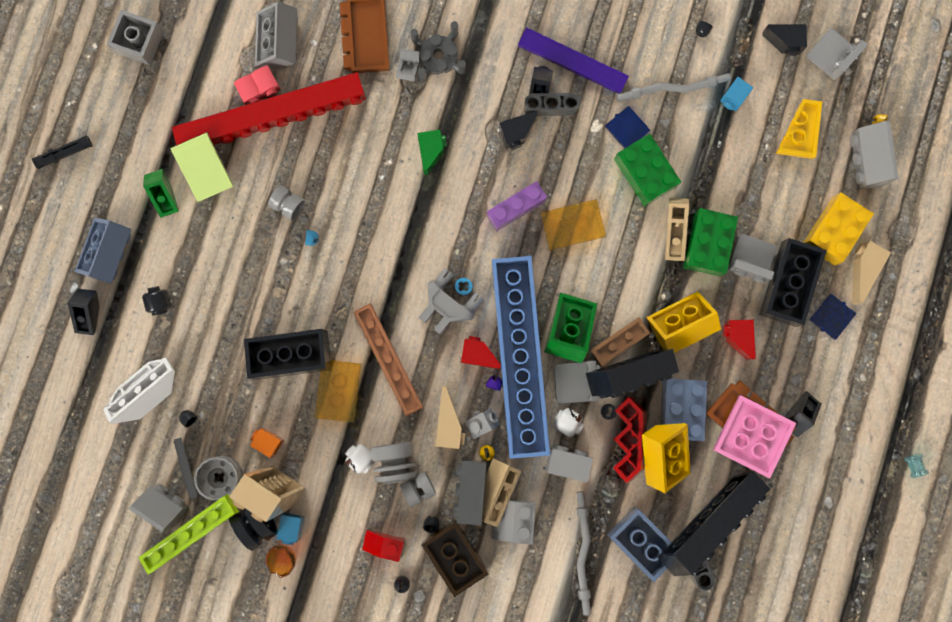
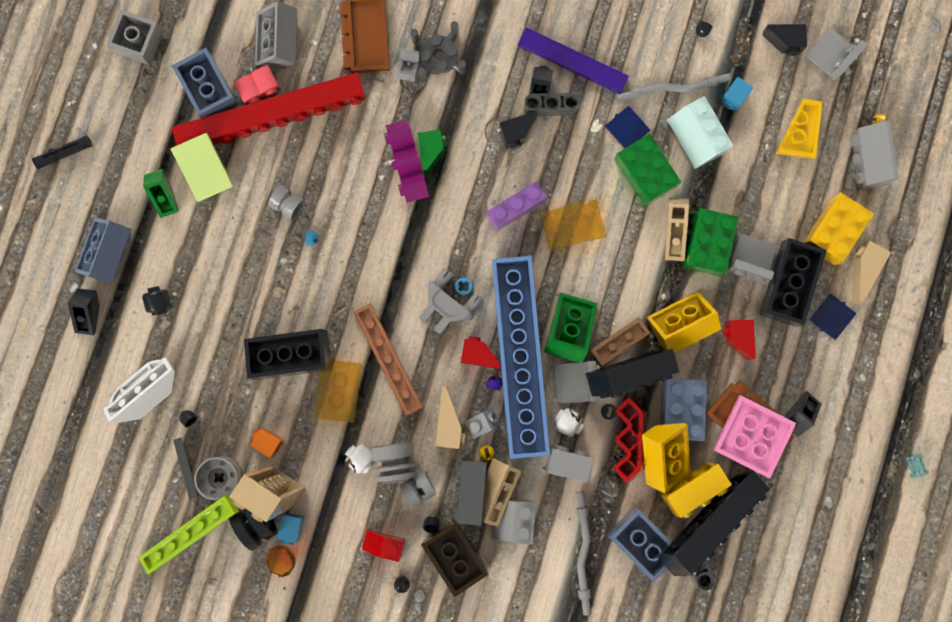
light grey slope [129,484,188,532] -> none
none -> sand blue brick [172,48,239,118]
none -> magenta brick [384,119,429,203]
none -> yellow brick [659,461,732,519]
none -> light aqua slope [666,96,733,170]

